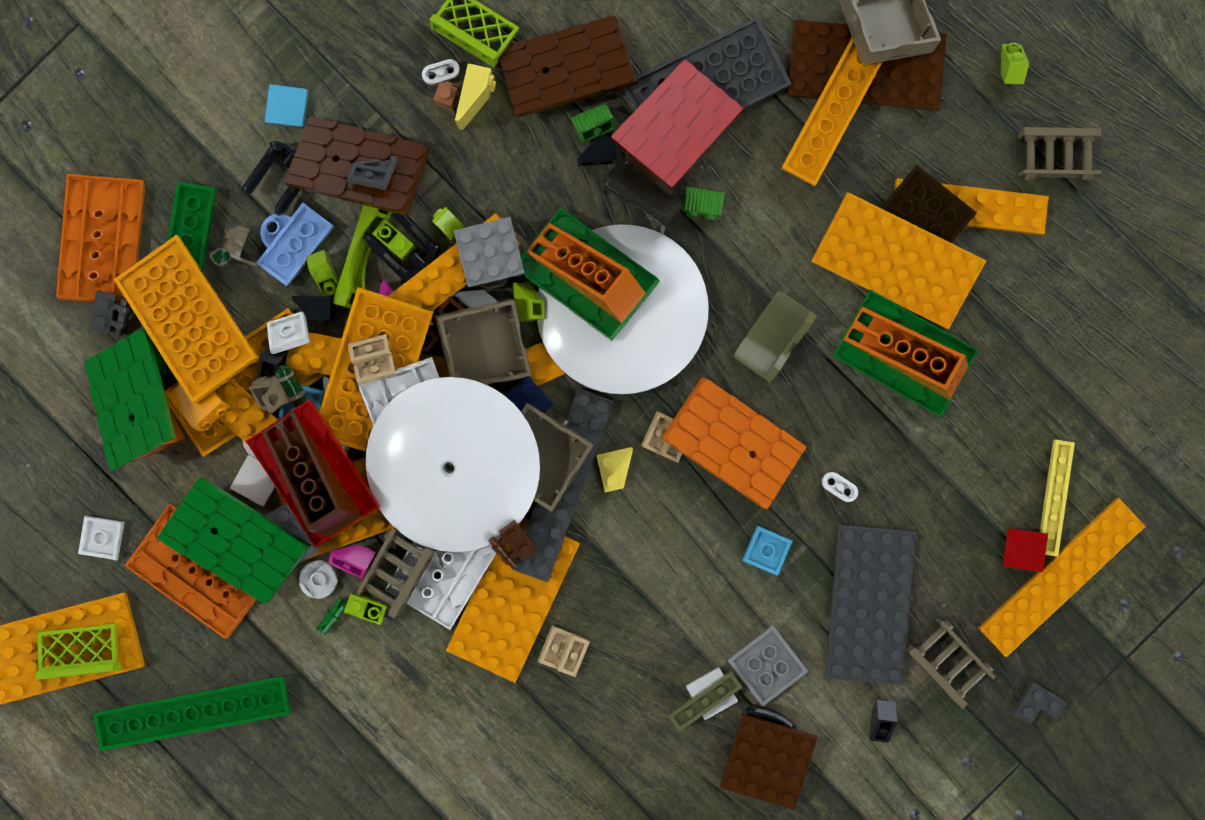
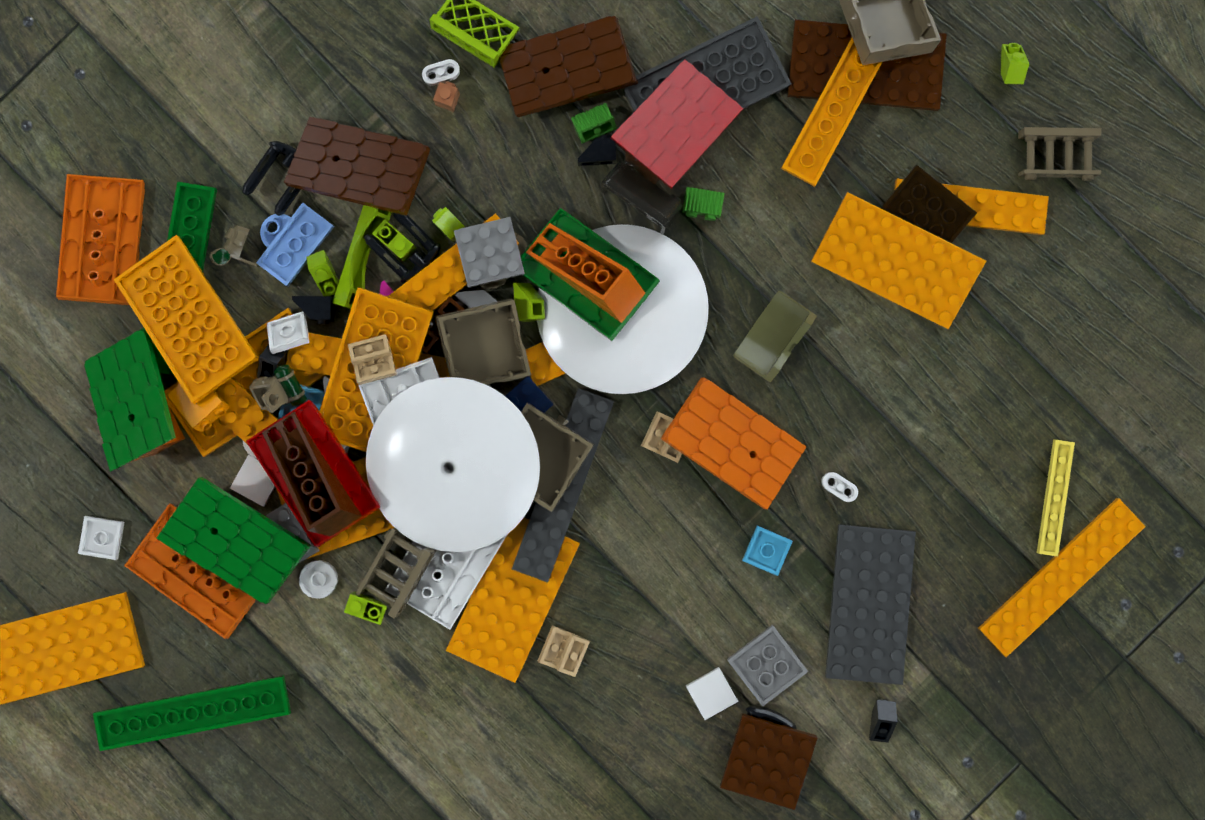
lime fence [35,624,121,680] -> none
dark grey plate [90,290,130,336] -> none
medium azure tile [264,84,309,128] -> none
green pin [316,597,347,635] -> none
dark pink slope [328,544,376,580] -> none
dark grey wing [347,156,398,190] -> none
light yellow slope [455,63,496,130] -> none
reddish brown plate [488,520,538,569] -> none
light yellow wing [596,447,633,492] -> none
olive plate [668,670,743,732] -> none
piece [833,289,978,418] -> none
dark tan fence [906,618,996,709] -> none
red tile [1003,528,1048,572] -> none
dark grey plate [1012,681,1067,725] -> none

